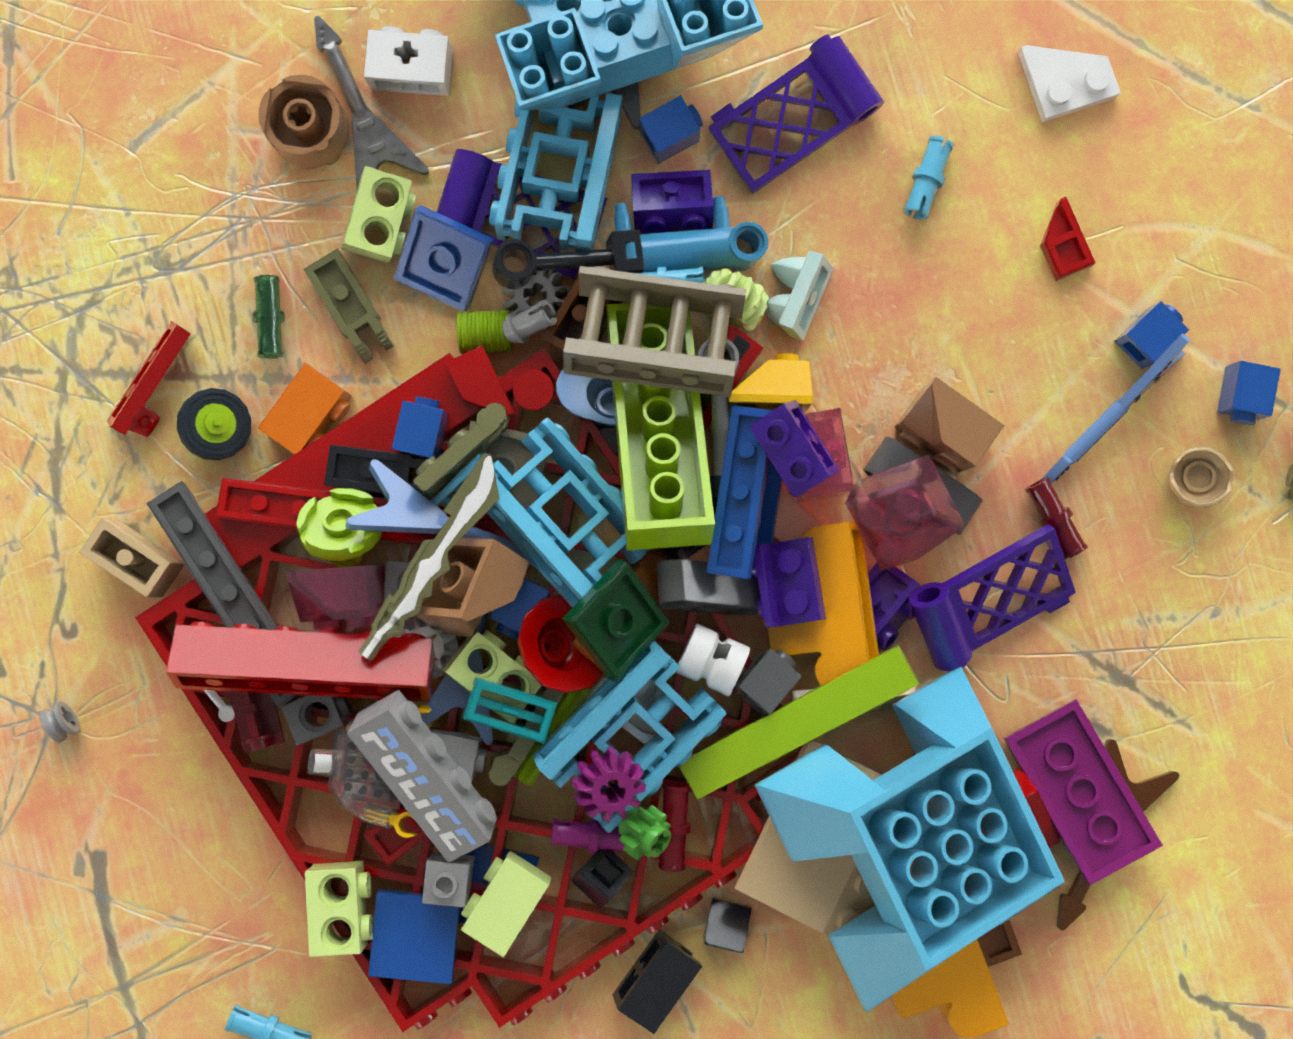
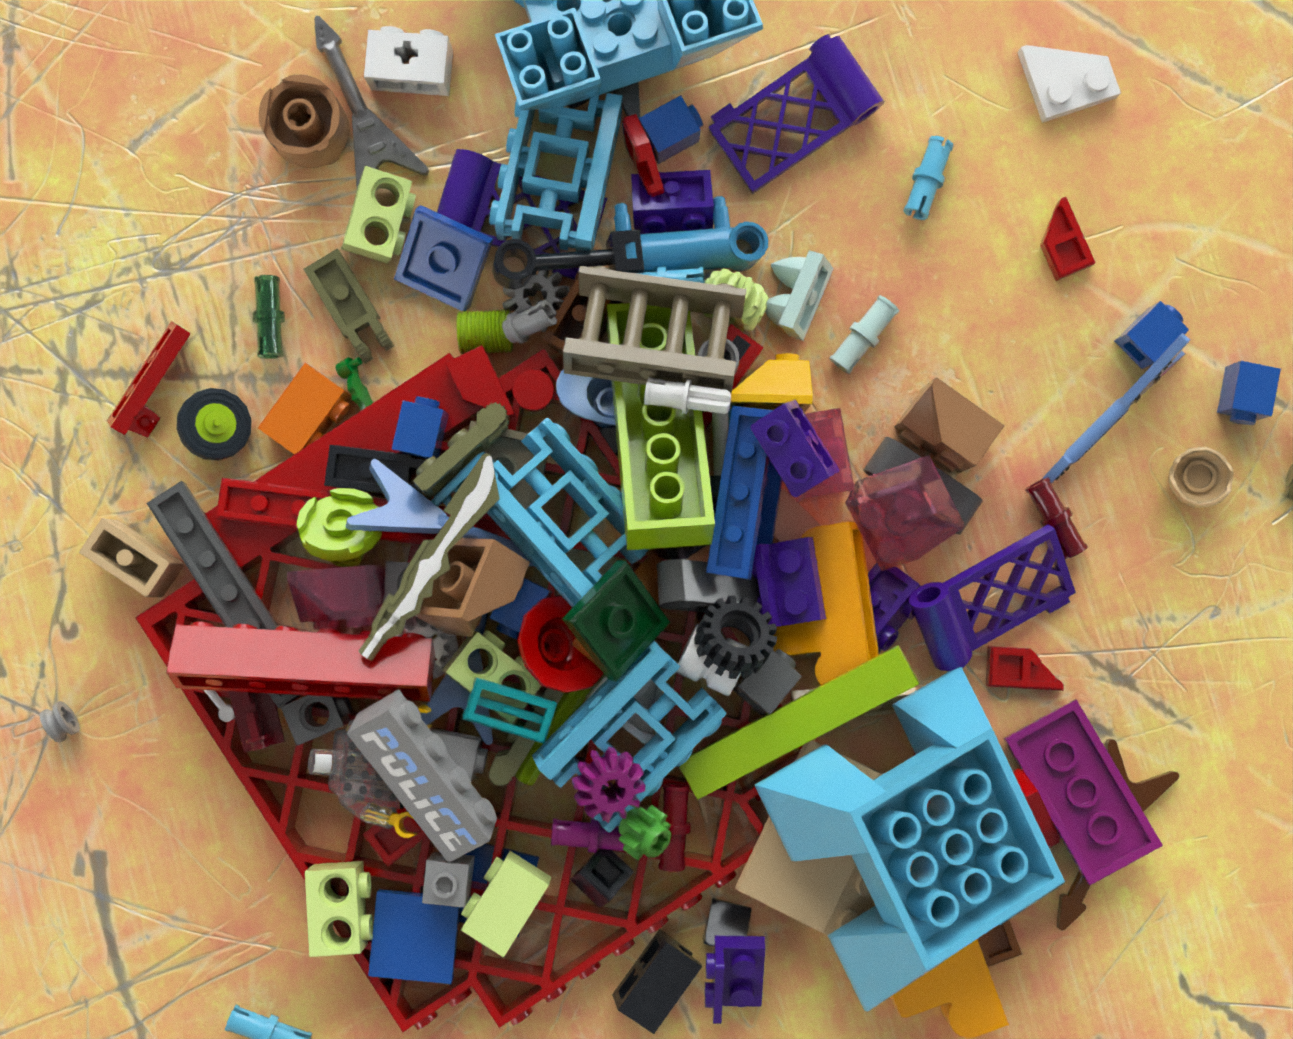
none -> green piece [335,357,373,410]
none -> red tile [622,114,664,197]
none -> white axle [644,377,731,414]
none -> black tyre [694,595,777,679]
none -> dark purple bracket [705,936,765,1024]
none -> light aqua pin [829,295,899,374]
none -> red tile [986,646,1064,691]

